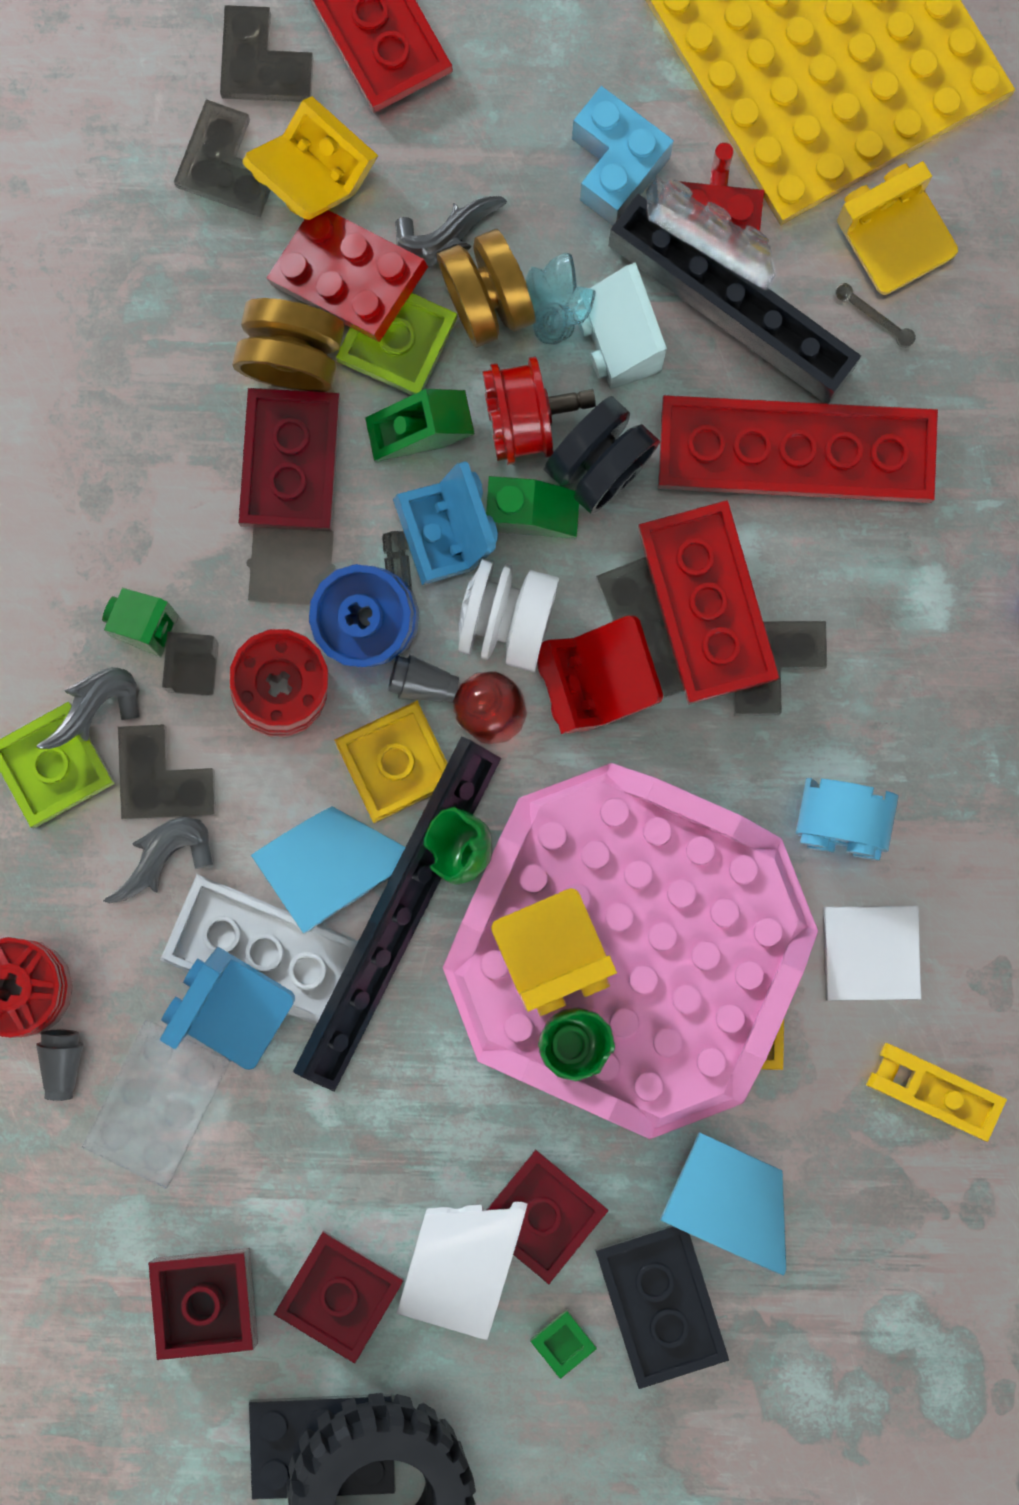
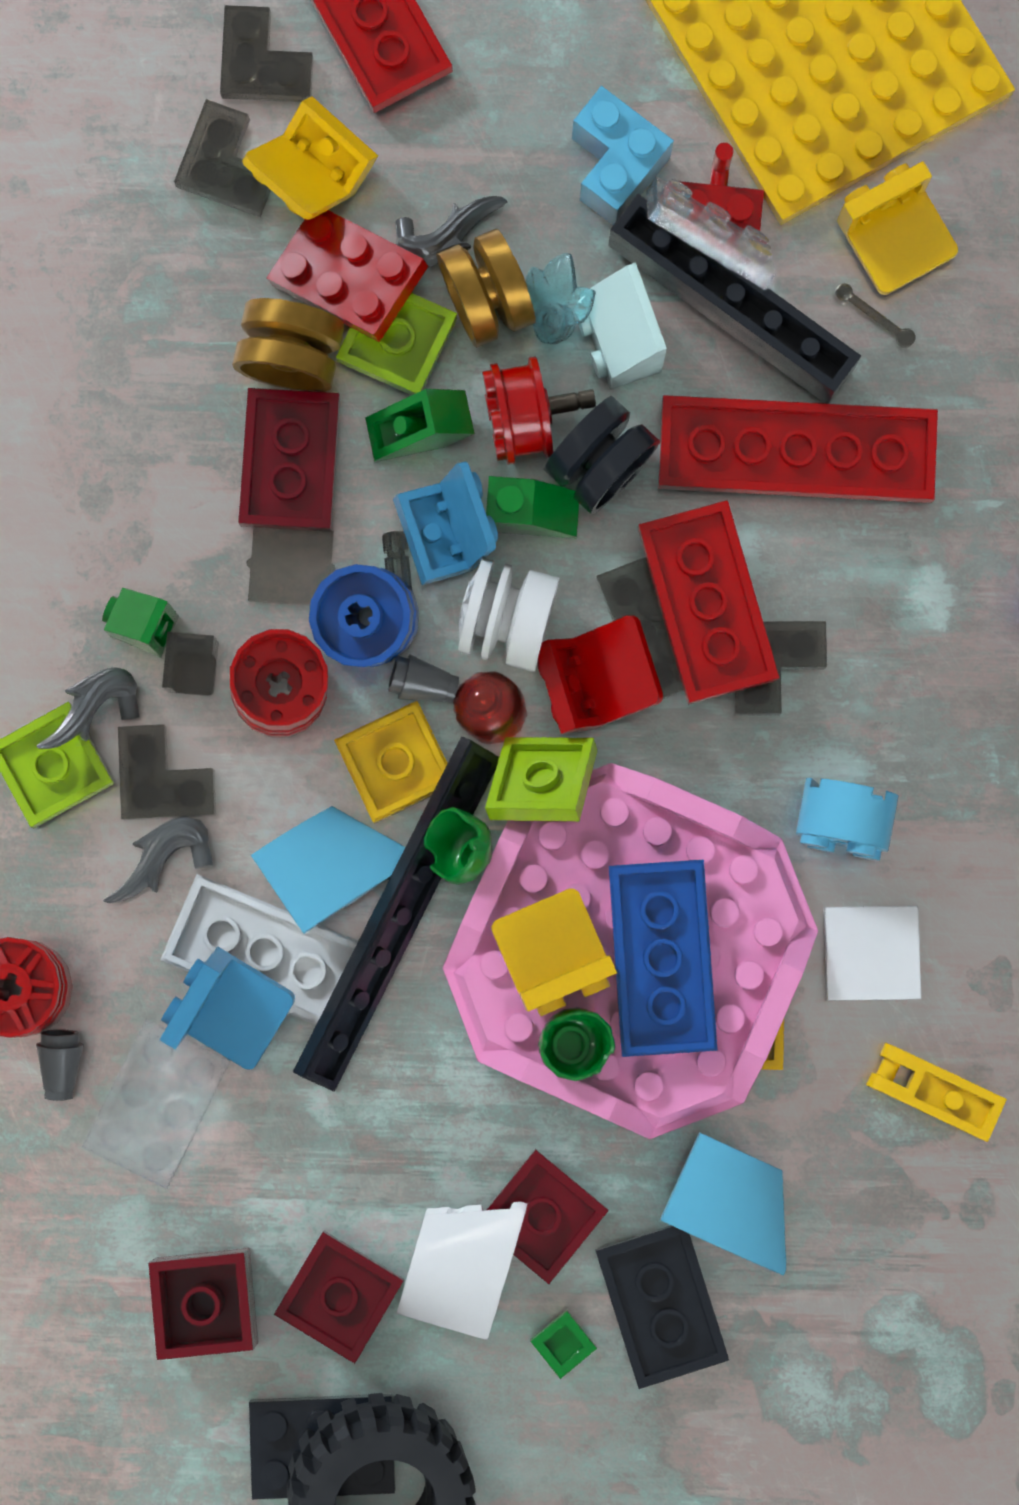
none -> lime plate [485,737,598,822]
none -> blue tile [608,860,718,1057]

